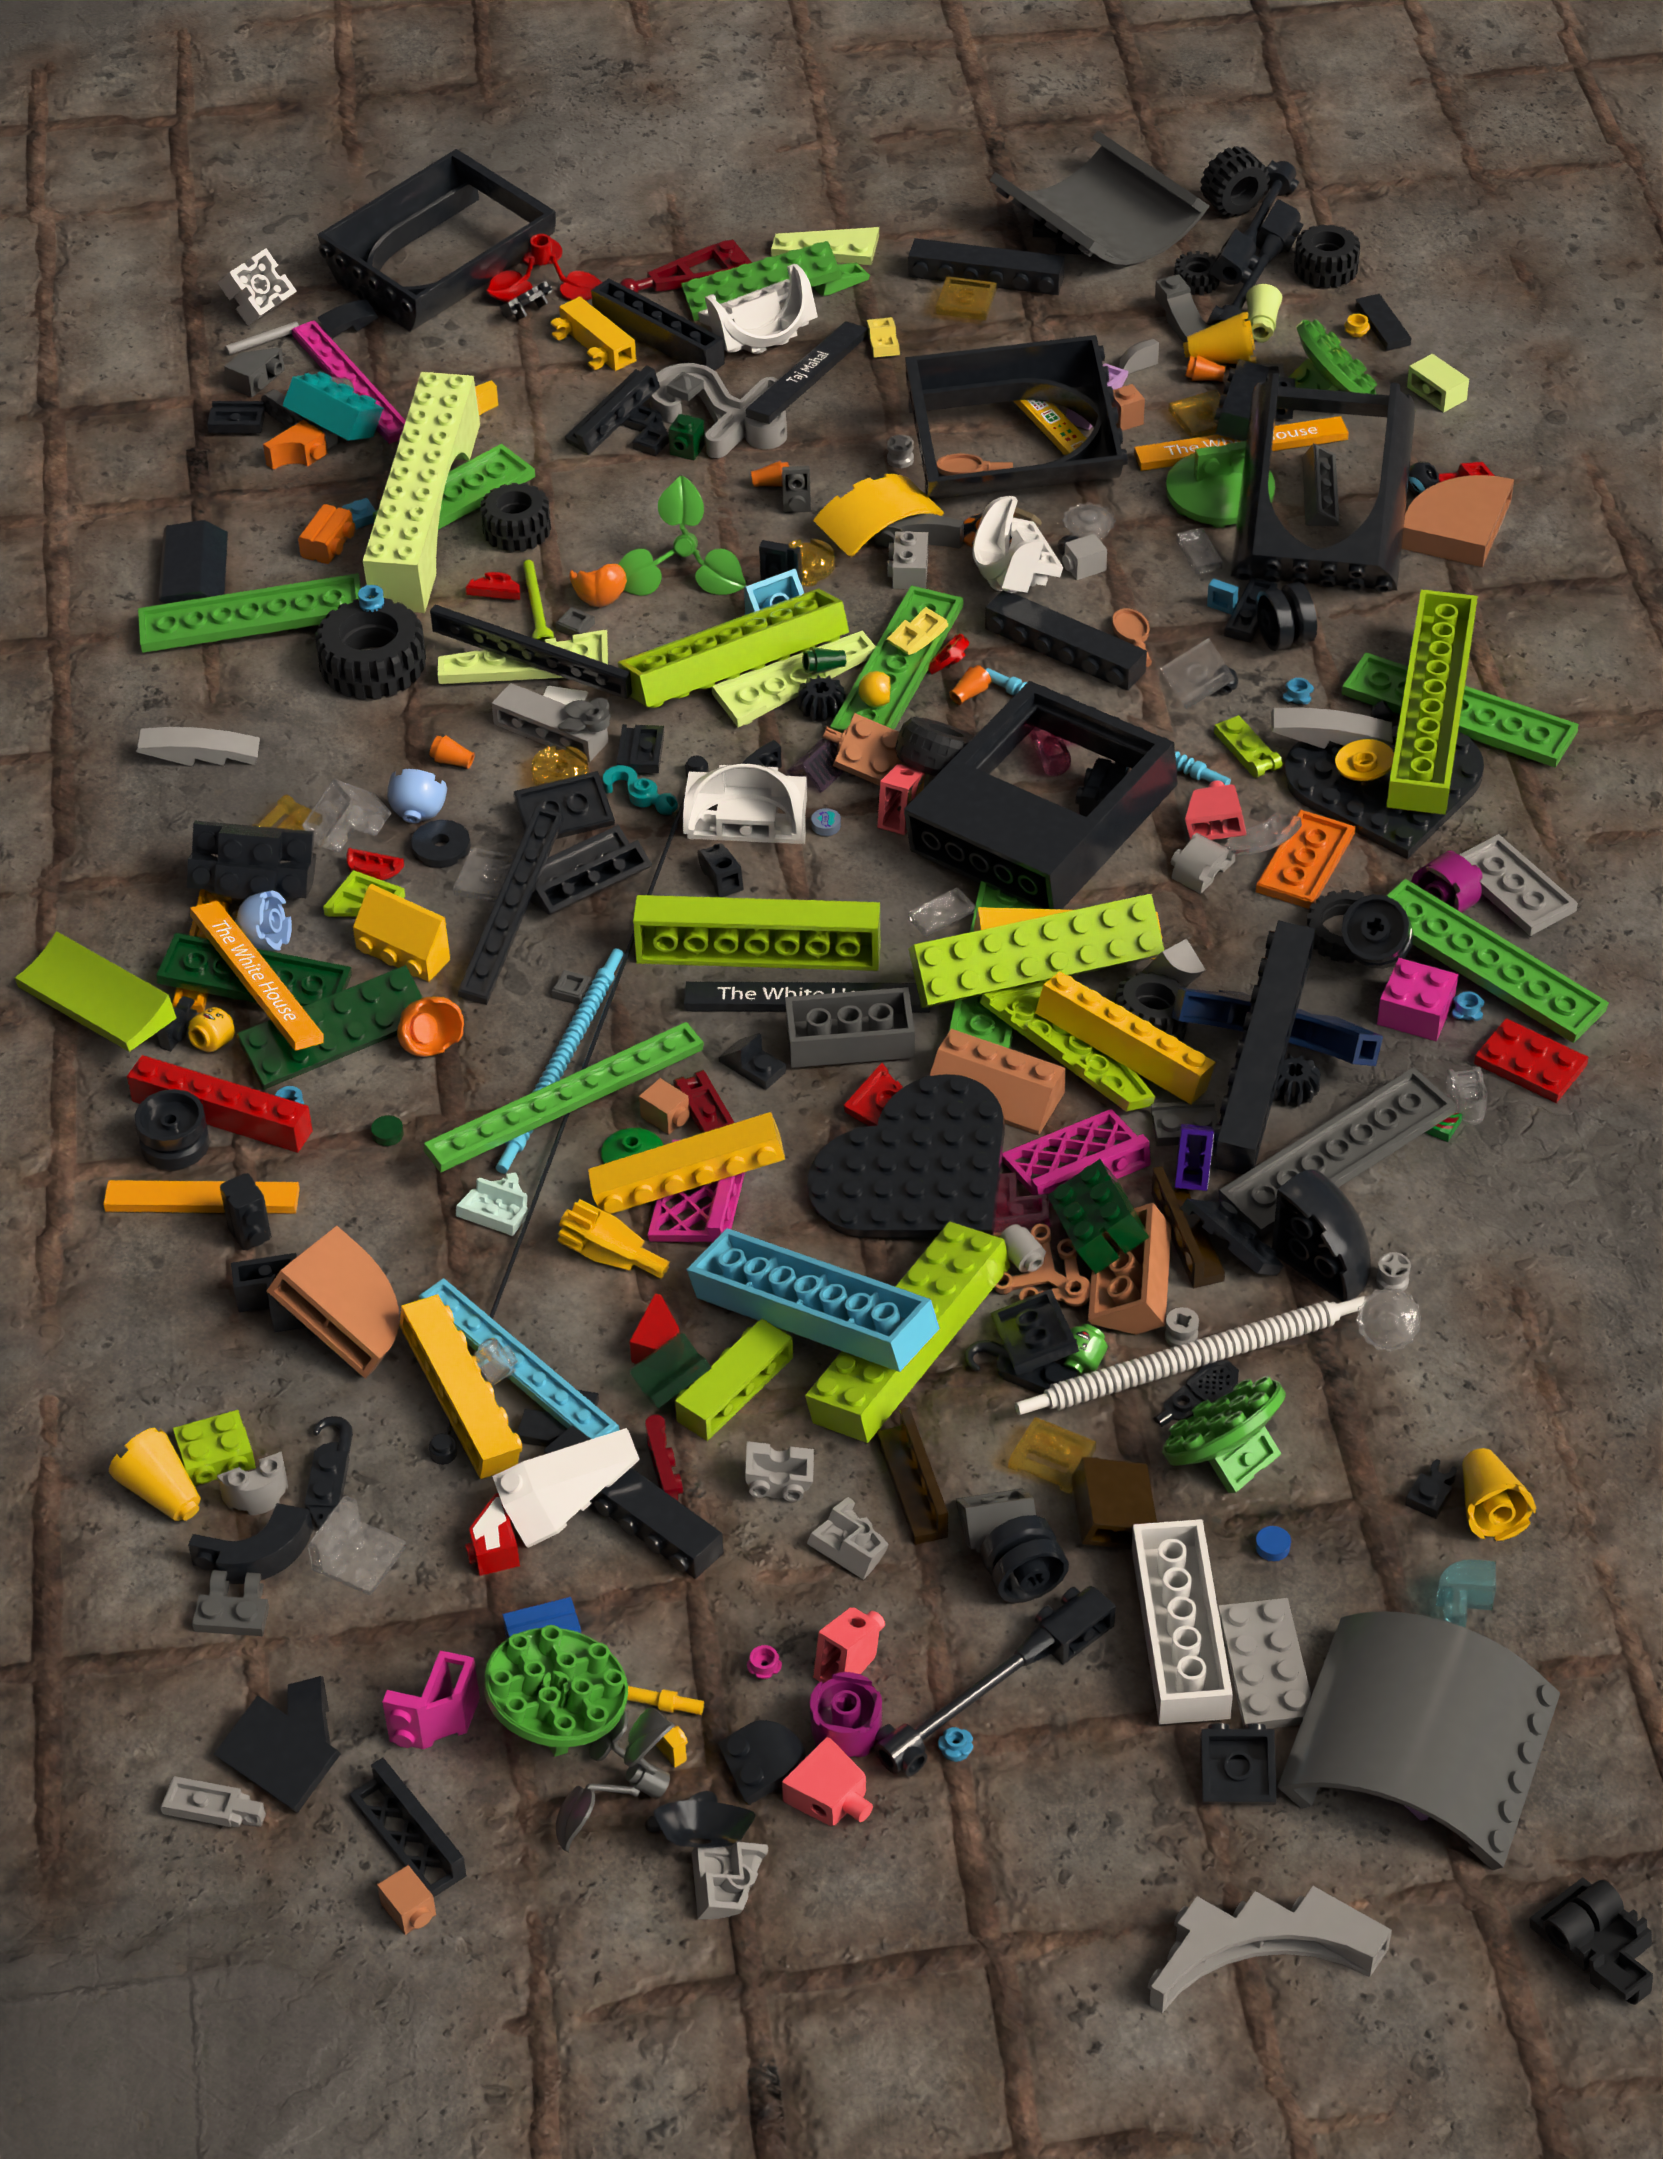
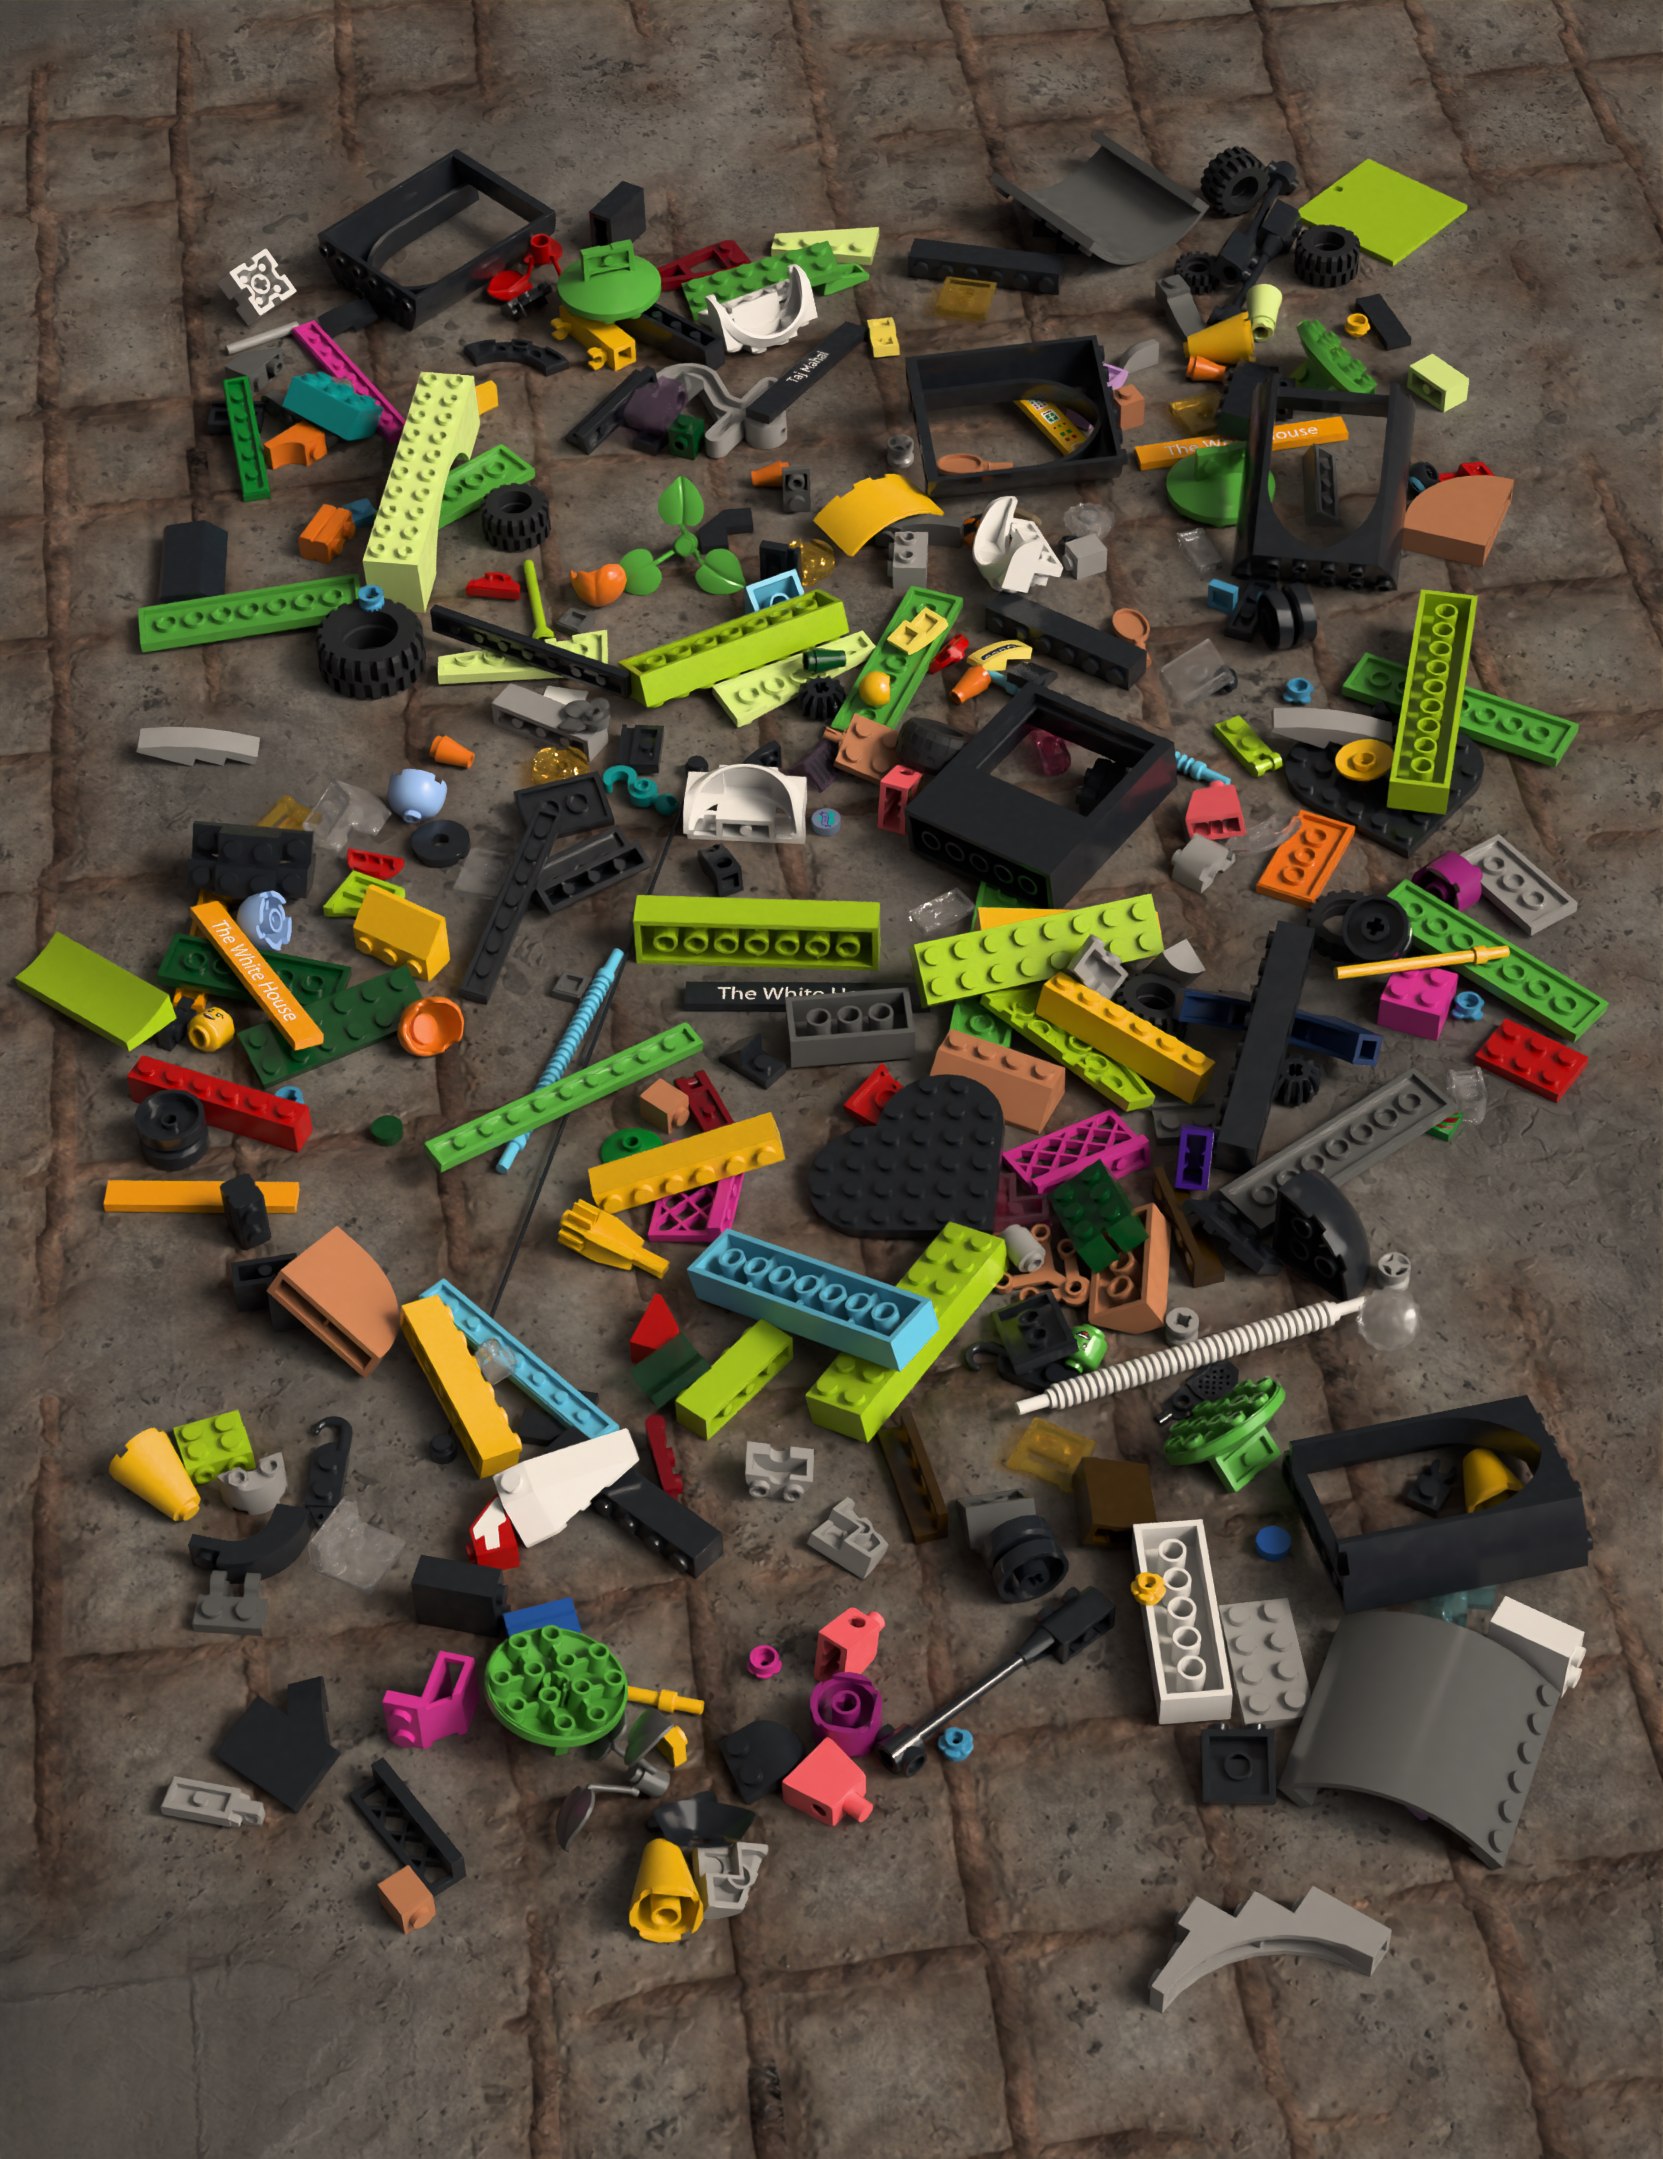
light aqua slope [456,1172,528,1236] -> none
black plate [1529,1877,1653,2005] -> none
none -> green tile [222,376,271,502]
none -> black brick [411,1555,511,1638]
none -> black tile [463,339,569,377]
none -> bright green bracket [557,239,661,324]
none -> black brick [589,181,646,247]
none -> clear purple piece [624,376,689,439]
none -> yellow cone [629,1838,703,1943]
none -> black tile [699,507,754,554]
none -> light yellow slope [967,640,1032,671]
none -> black slope [1006,662,1058,689]
none -> light grey cylinder [1066,934,1128,1000]
none -> yellow plate [1131,1572,1166,1606]
none -> black panel [1281,1395,1593,1615]
none -> lime piece [1298,159,1468,267]
none -> yellow bar [1333,945,1510,980]
none -> white brick [1487,1596,1586,1698]

